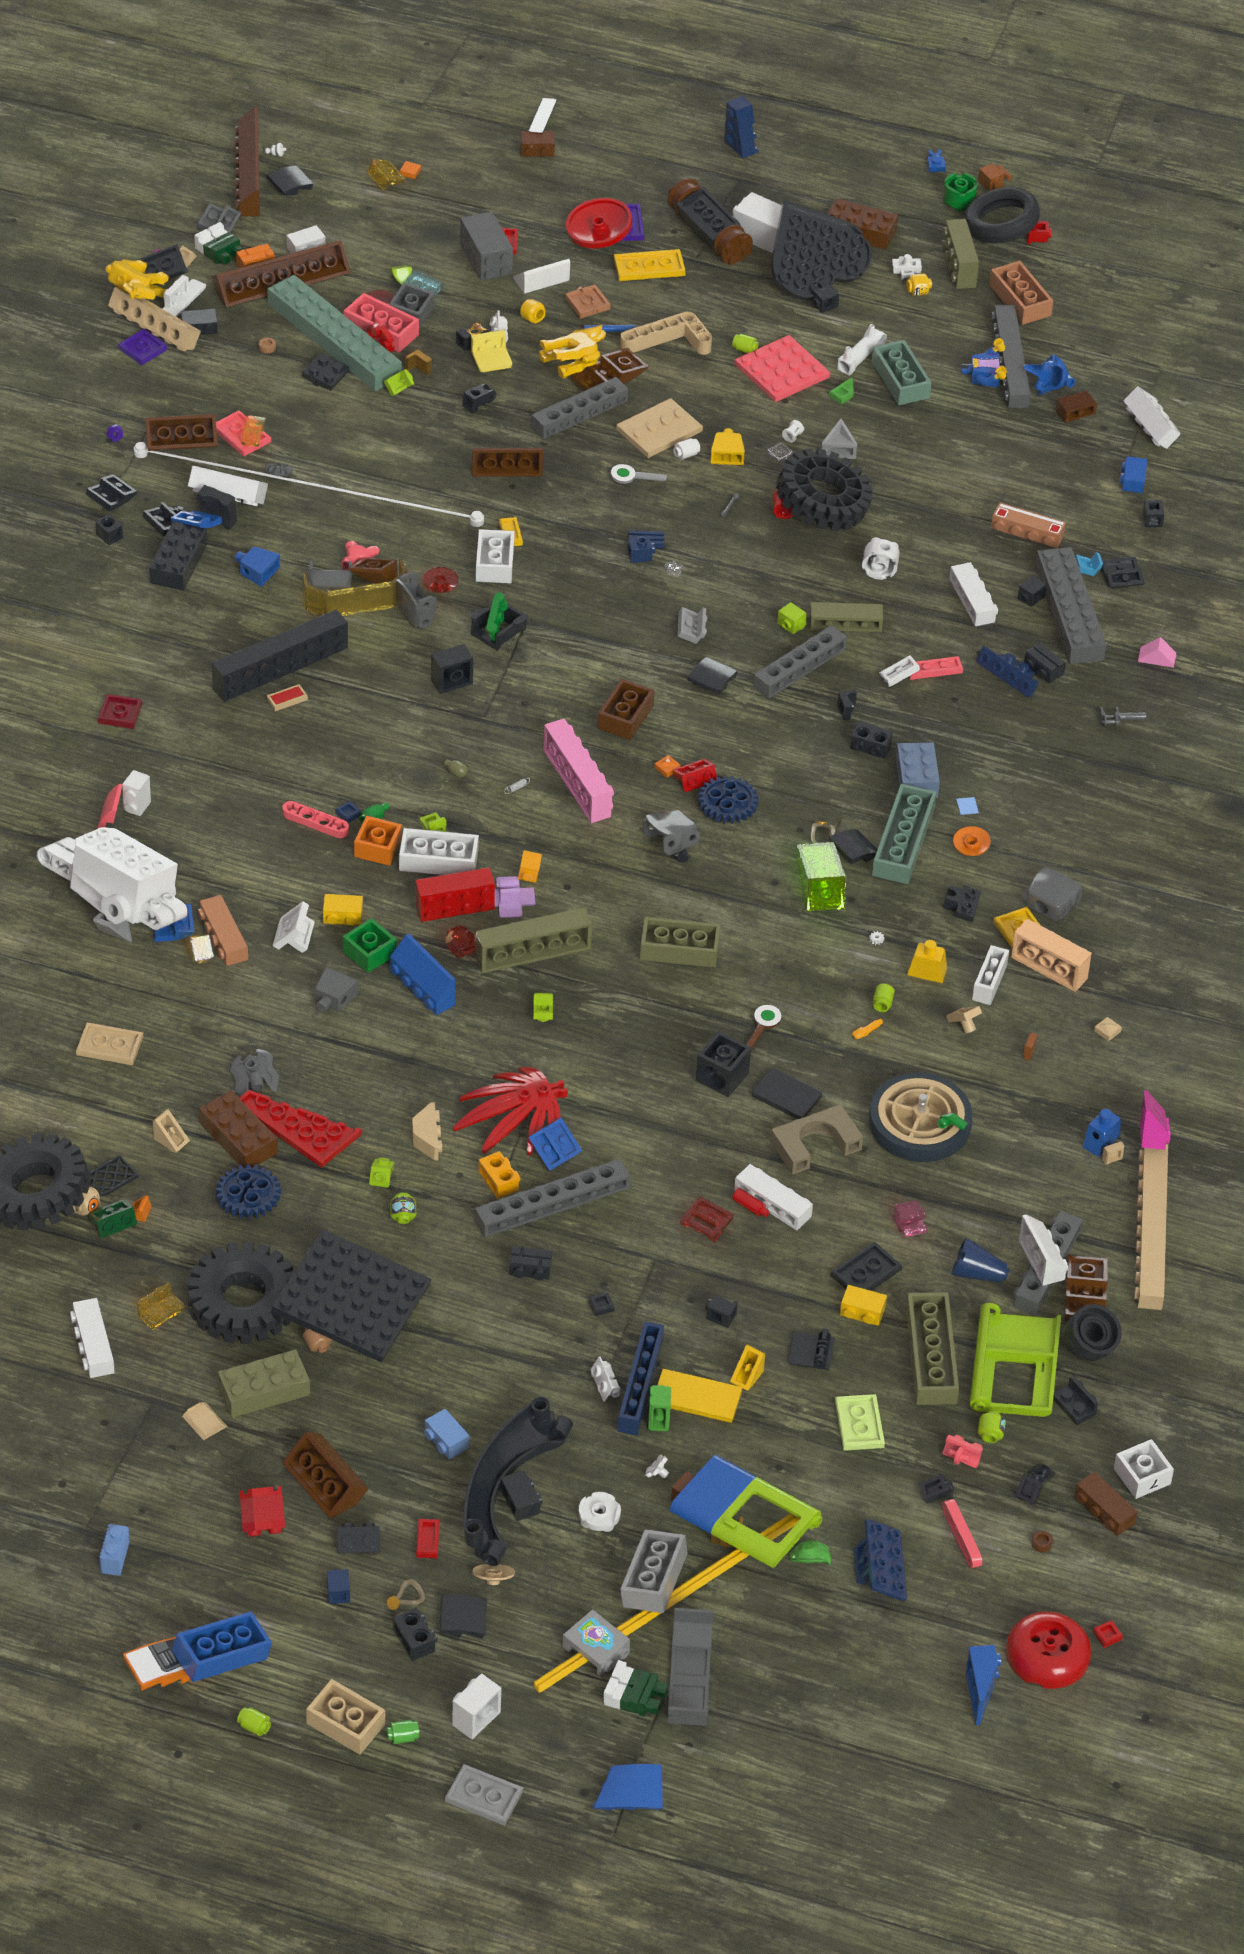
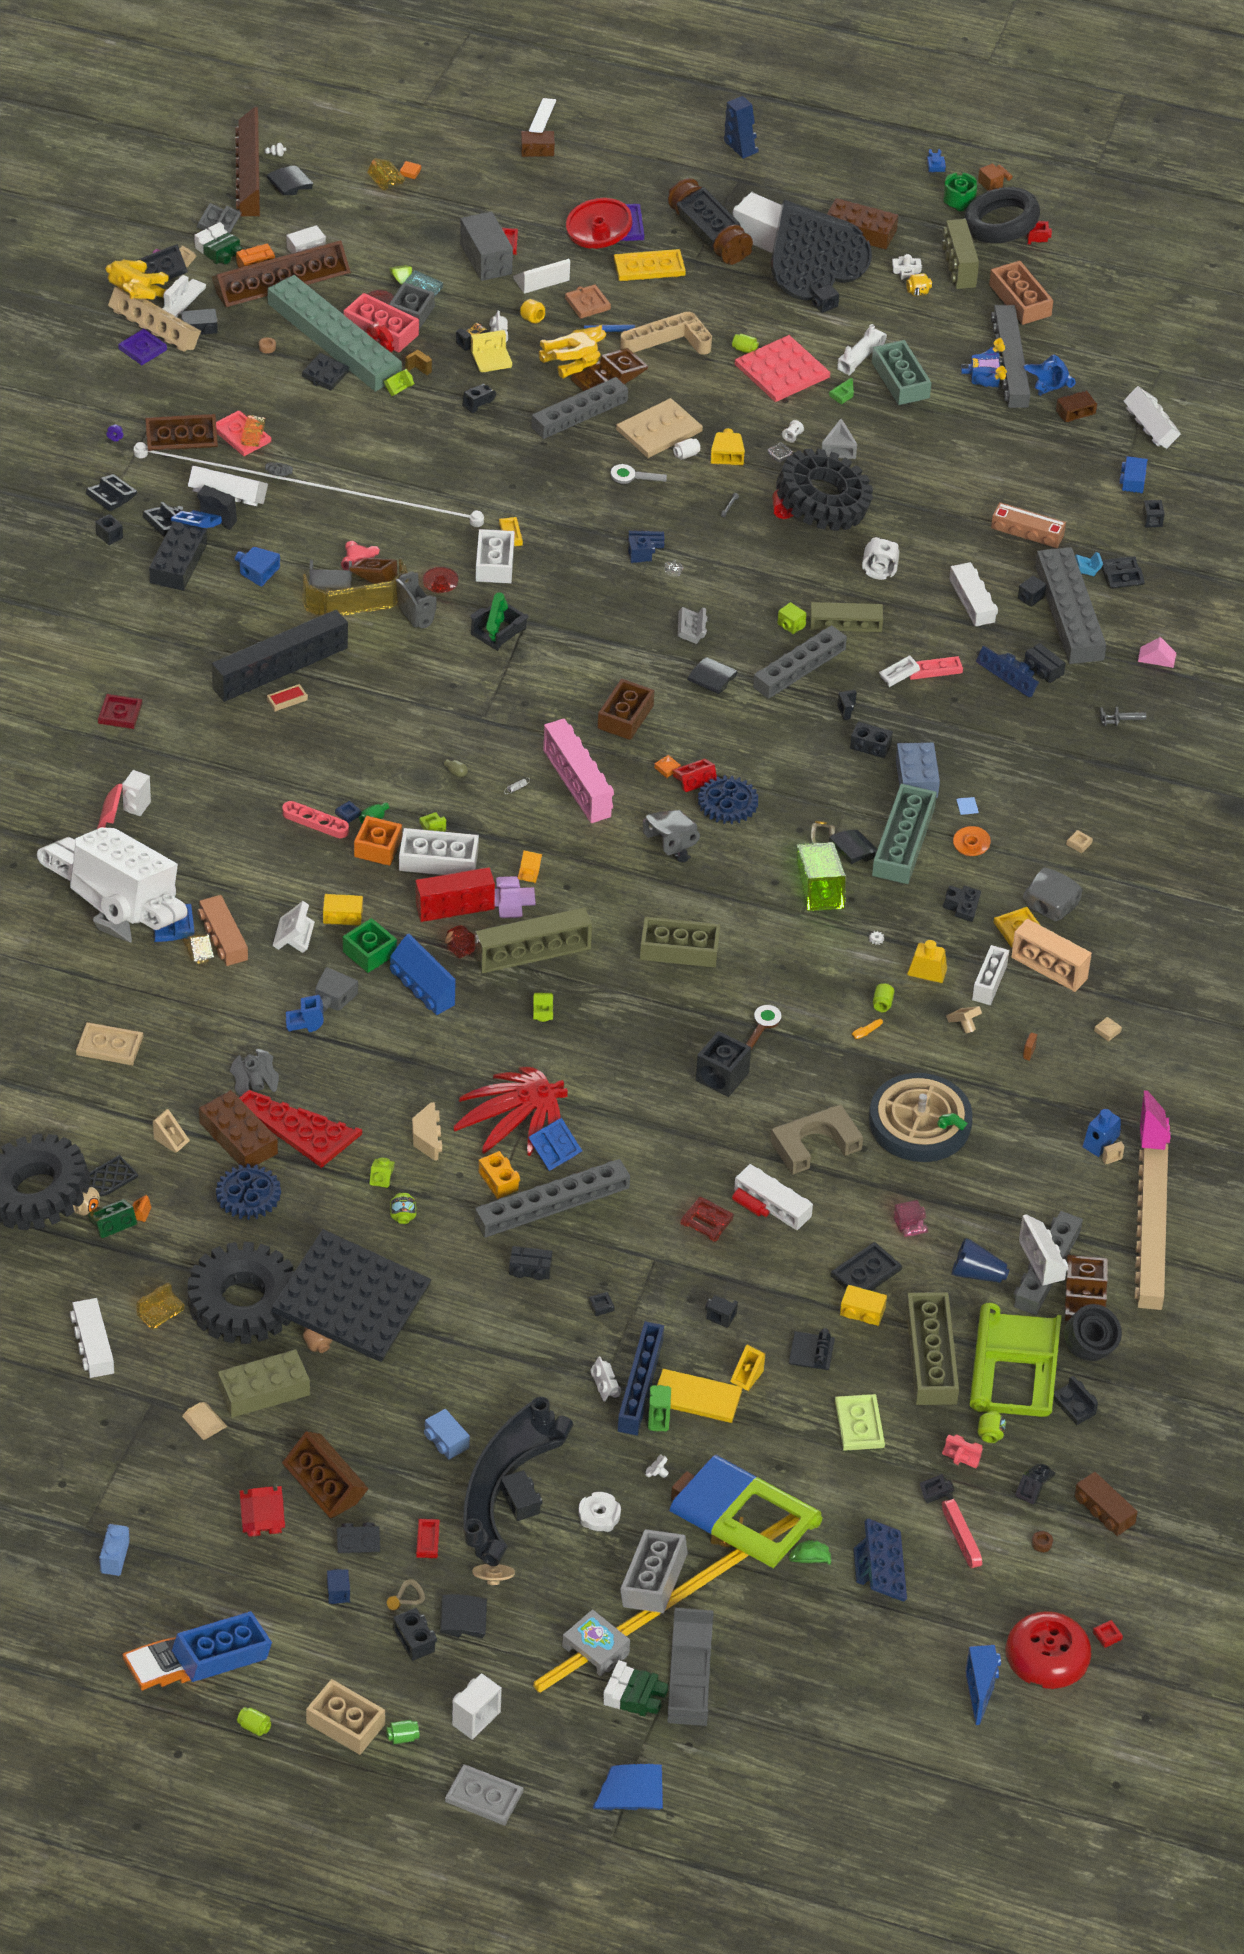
black brick [431,644,473,694] -> none
reddish brown slope [472,448,543,477] -> none
black tile [752,1068,822,1119] -> none
white brick [1114,1439,1174,1499] -> none
none -> blue brick [286,995,324,1033]
none -> tan tile [1066,830,1093,853]

